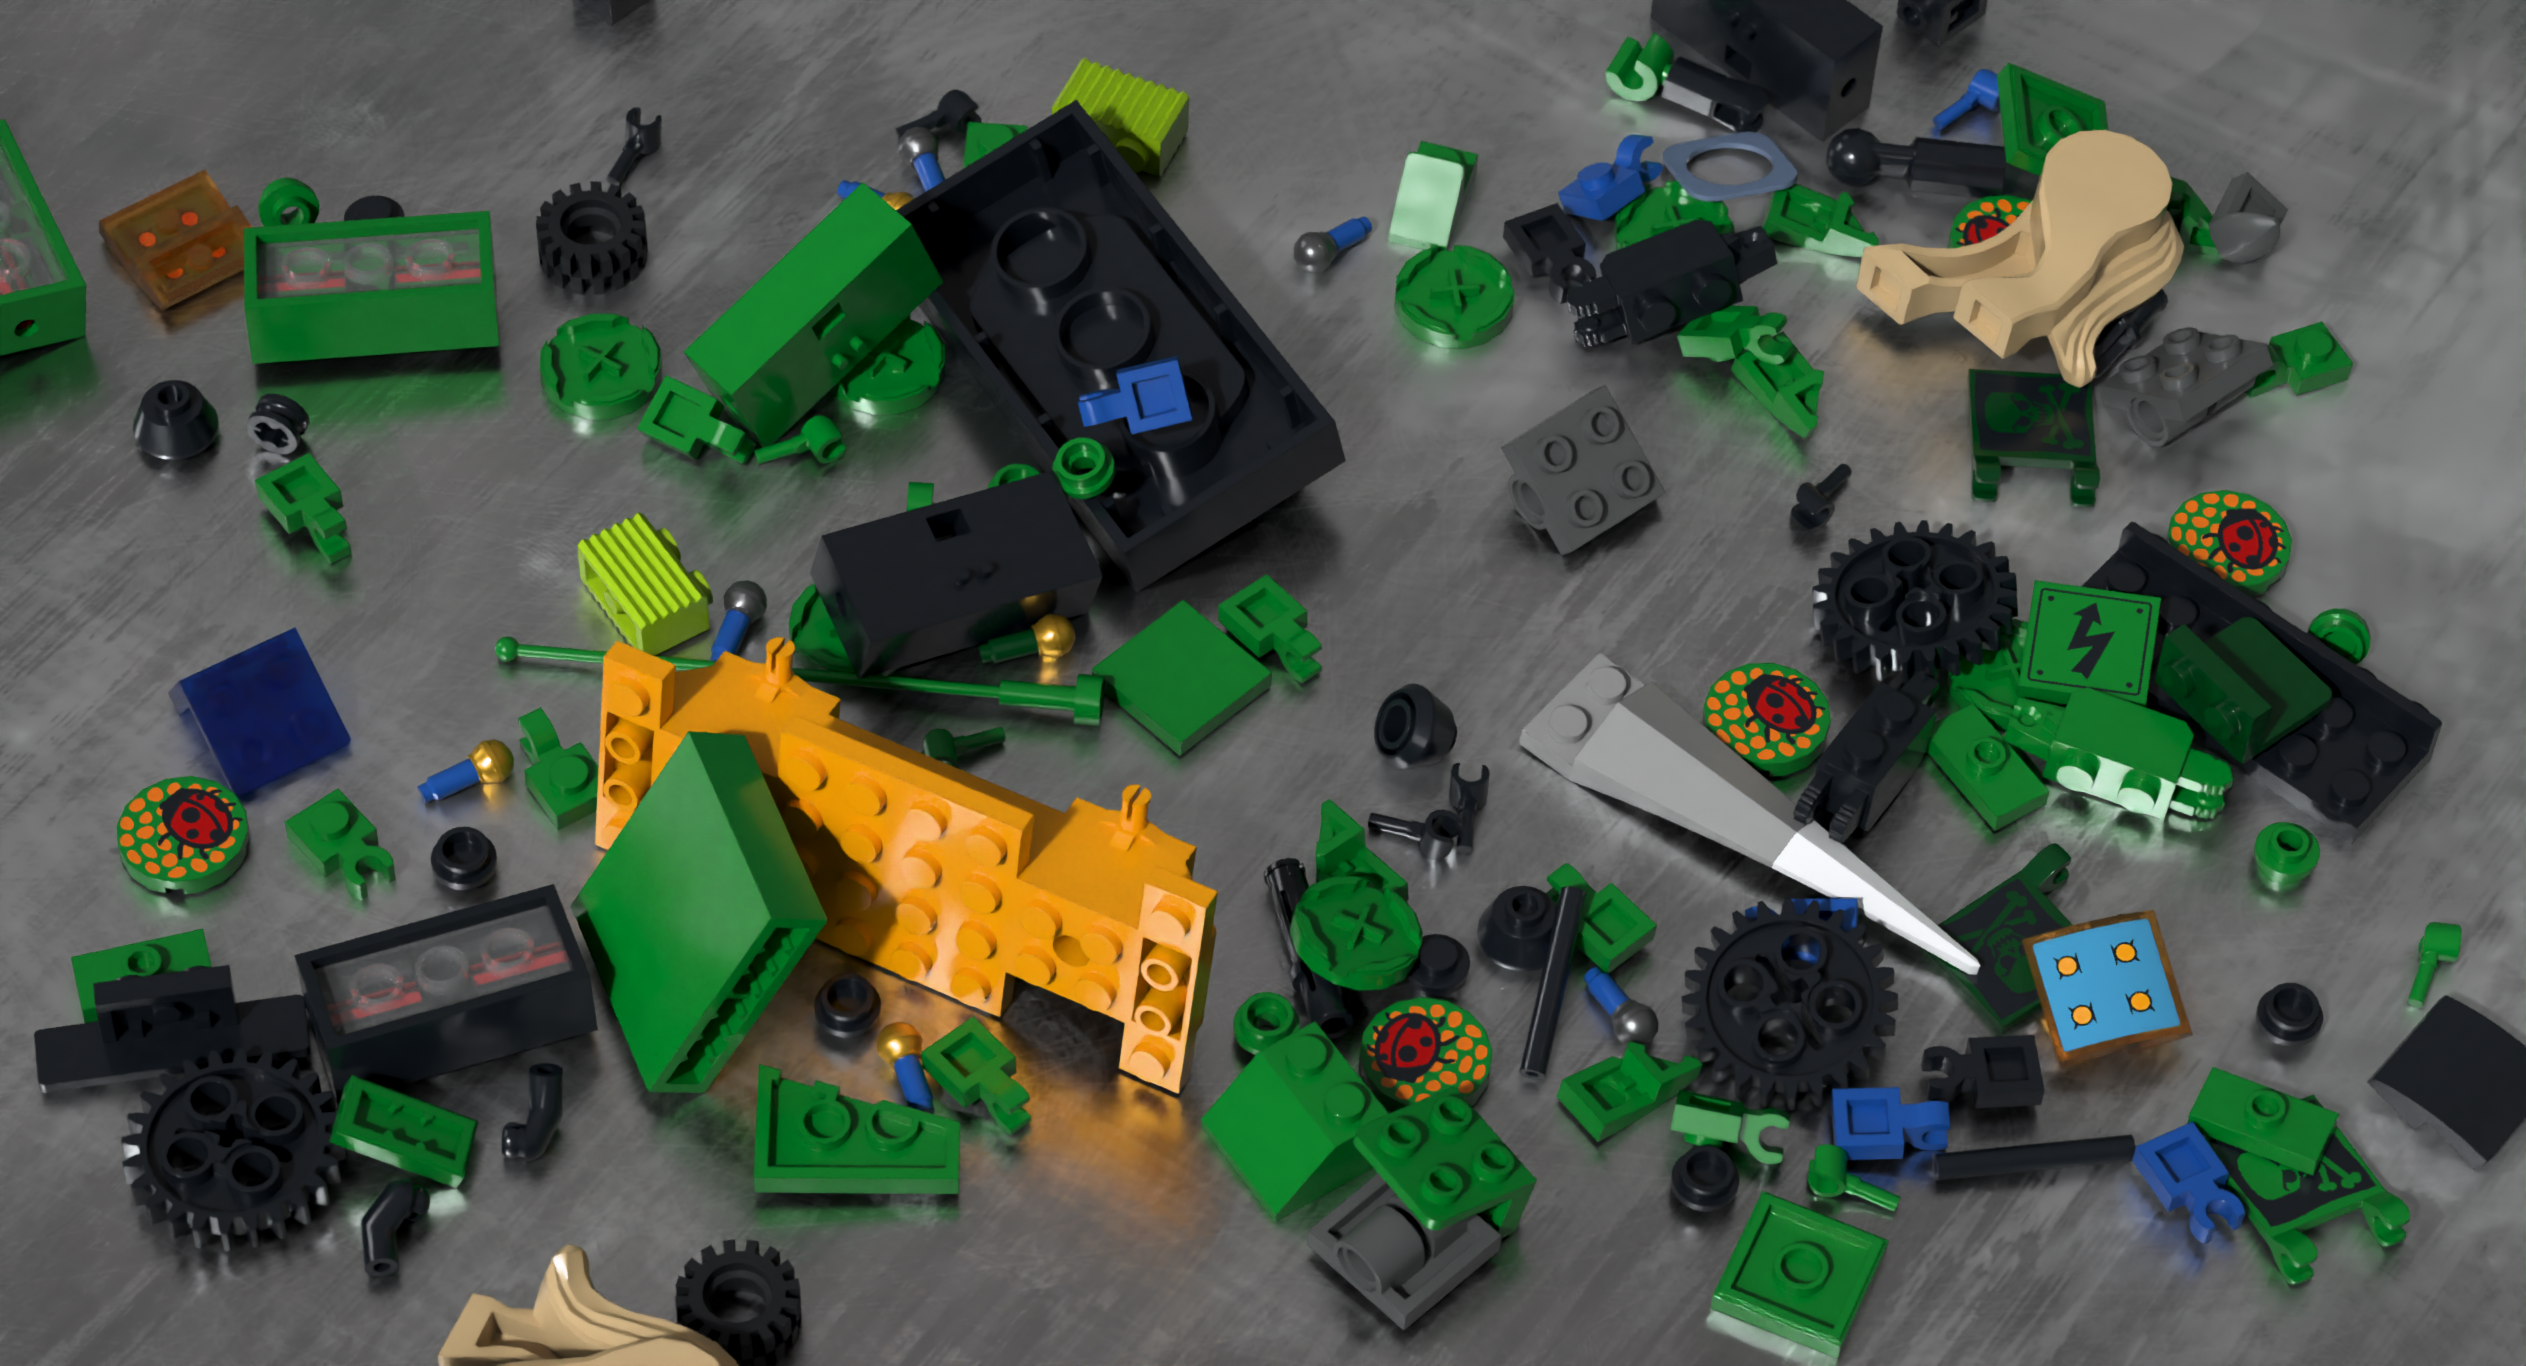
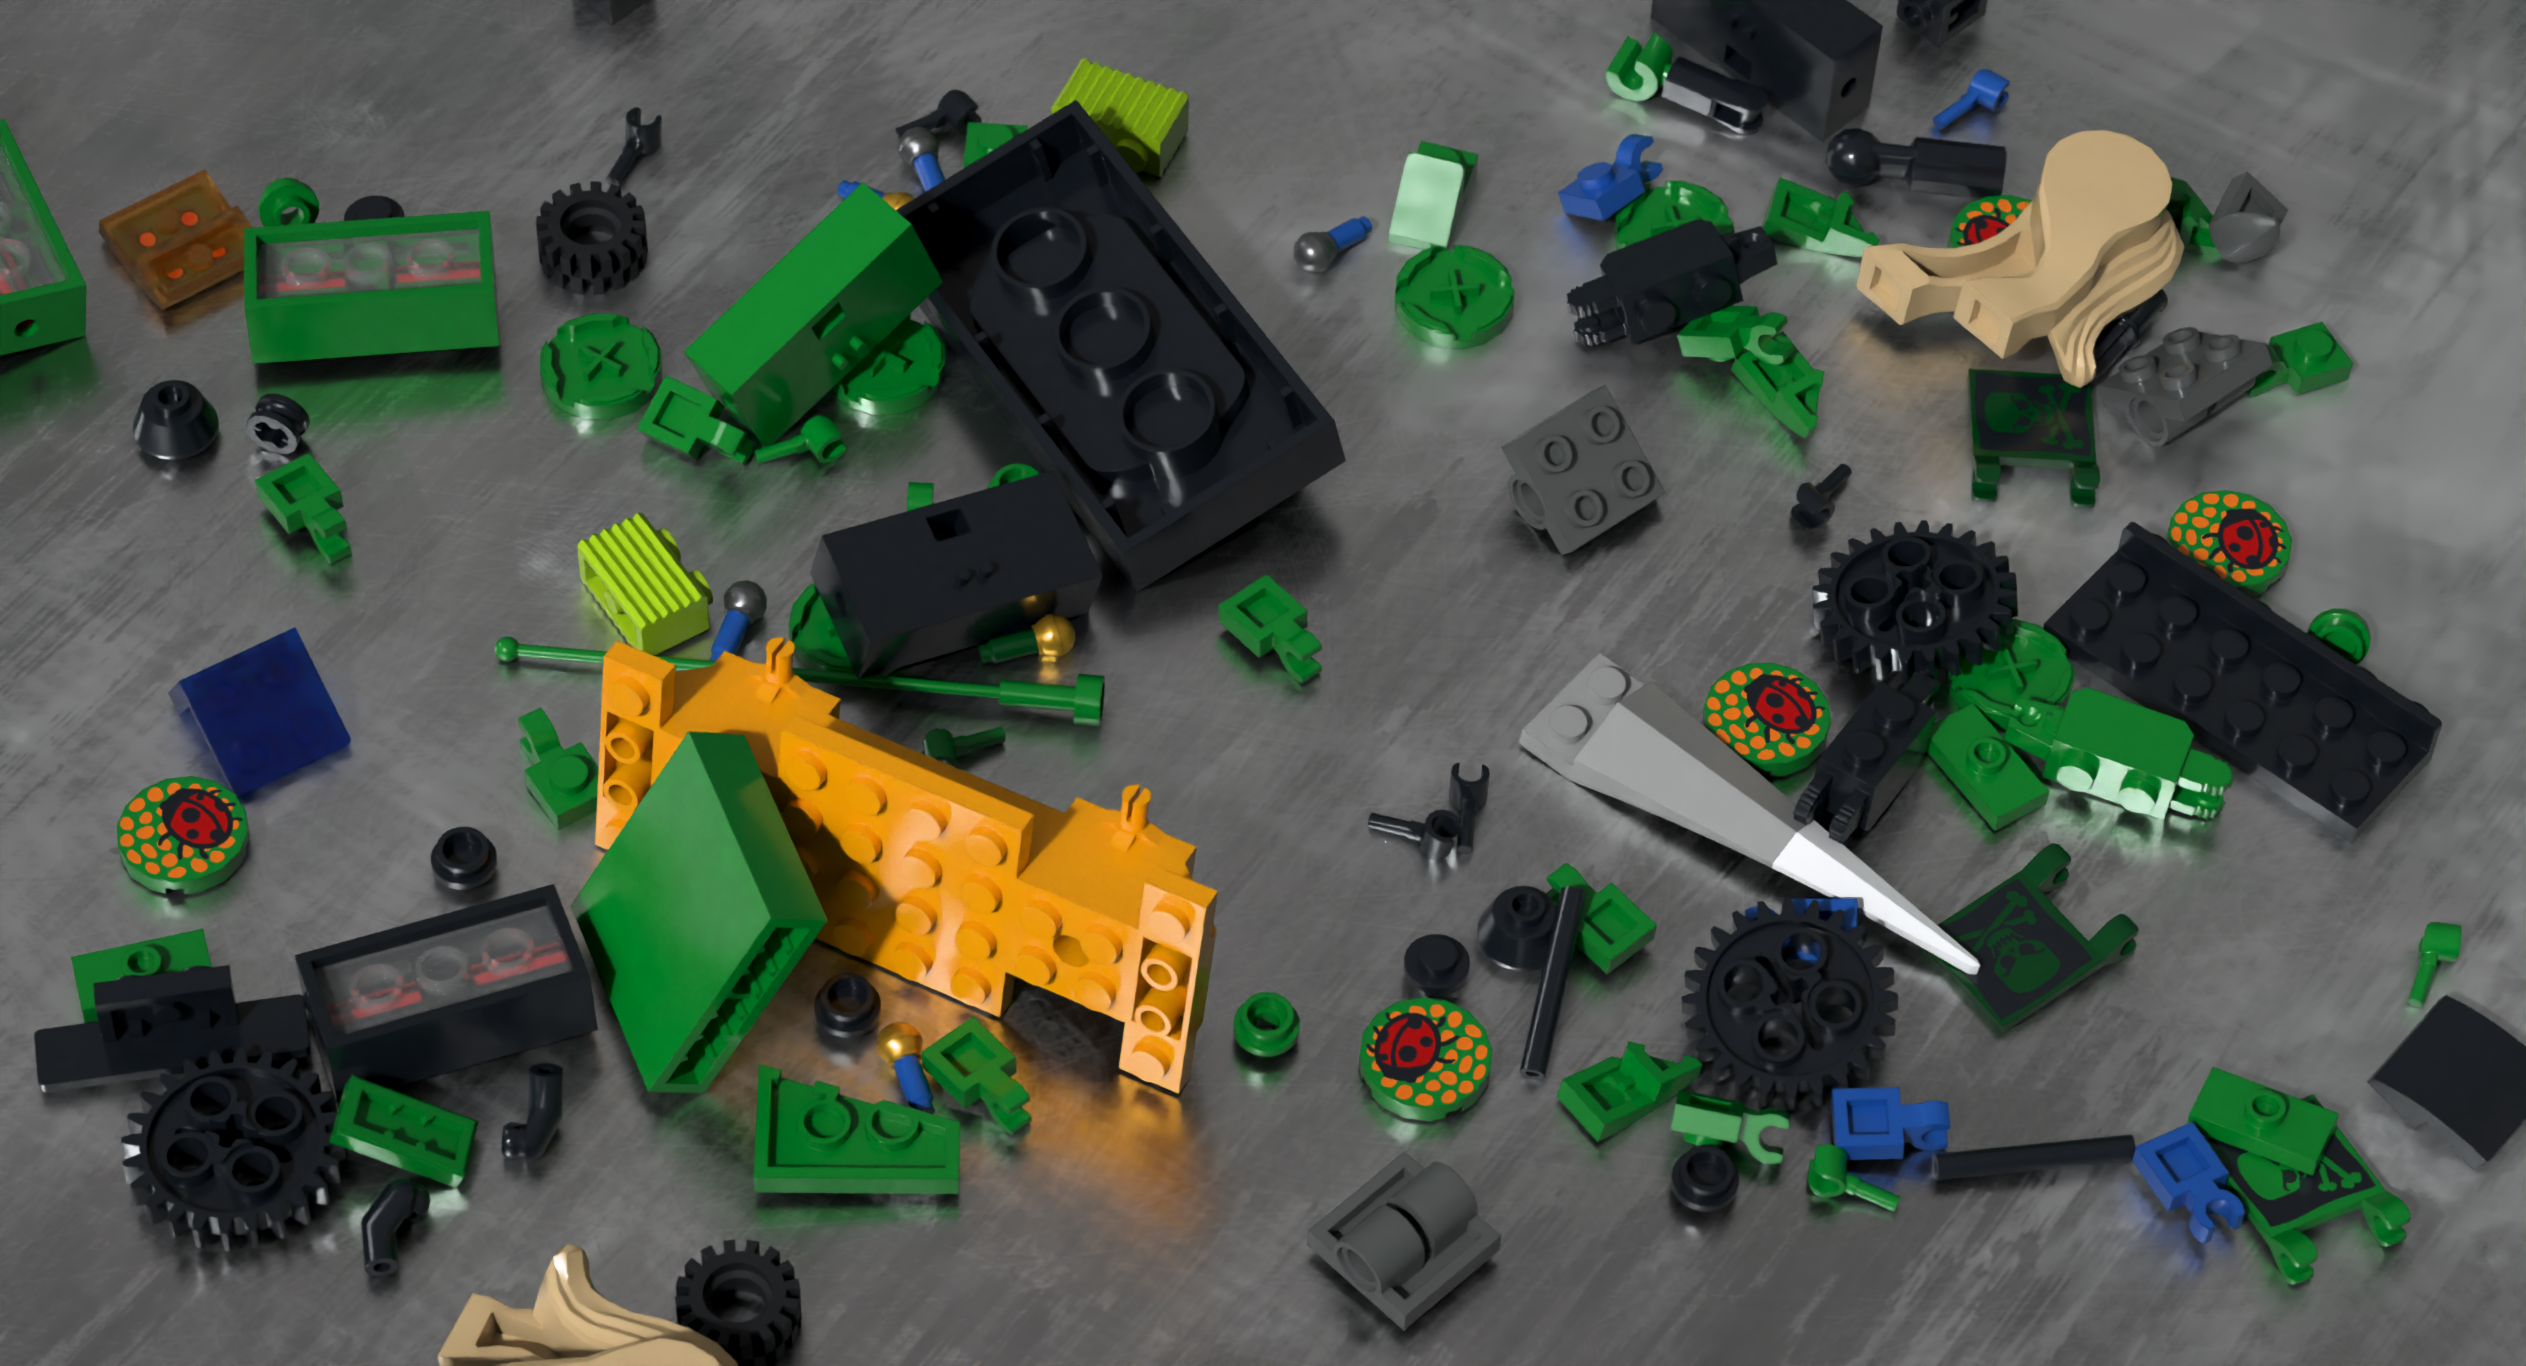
green plate [285,788,396,901] -> none
piece [417,739,514,804] -> none
green plate [1052,437,1116,499] -> none
blue plate [1078,356,1193,435] -> none
green tile [1092,600,1272,756] -> none
green slope [1201,1021,1389,1222] -> none
black pin [1264,858,1354,1039] -> none
green tile [1290,876,1423,991] -> none
green slope [1315,799,1409,901] -> none
green bracket [1353,1086,1537,1239] -> none
black cone [1374,683,1457,770] -> none
black plate [1503,203,1596,304] -> none
piece [1584,967,1658,1046] -> none
sand blue piece [1663,132,1797,202] -> none
green tile [1710,1190,1889,1359] -> none
black plate [1921,1035,2045,1108] -> none
green tile [1997,63,2108,176] -> none
green tile [2017,580,2161,707] -> none
dark azure slope [2022,910,2193,1069] -> none
dark green bracket [2154,617,2332,764] -> none
green plate [2254,822,2320,884] -> none
black plate [2256,983,2323,1047] -> none

